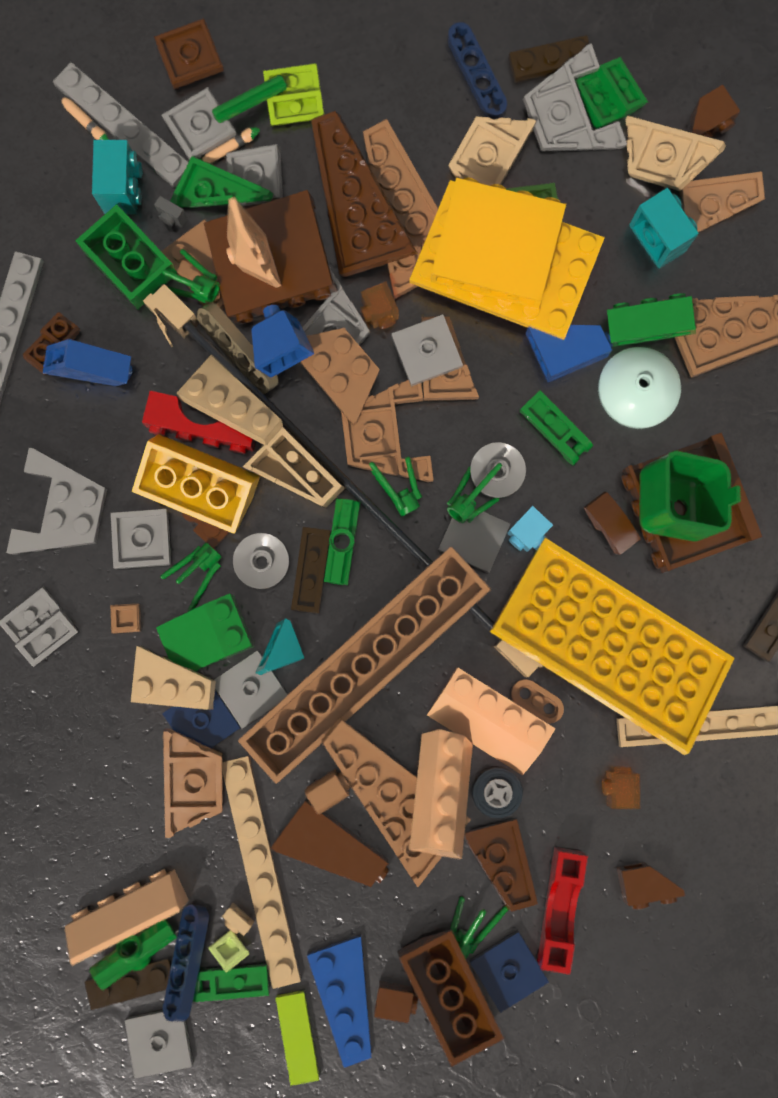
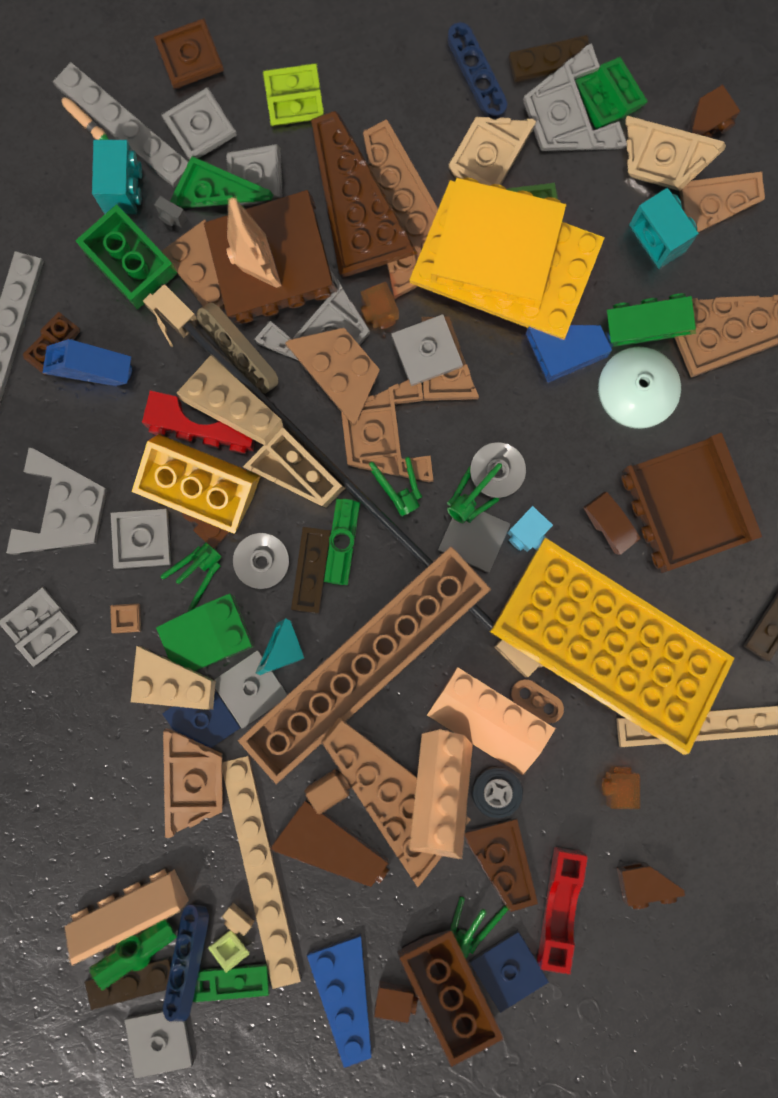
green plant [162,249,220,304] -> none
light nougat piece [202,127,260,164] -> none
green axle [212,75,287,123] -> none
blue torso [252,305,314,377] -> none
lime tile [276,990,320,1086] -> none
green plate [520,390,593,465] -> none
green piece [639,451,741,542] -> none

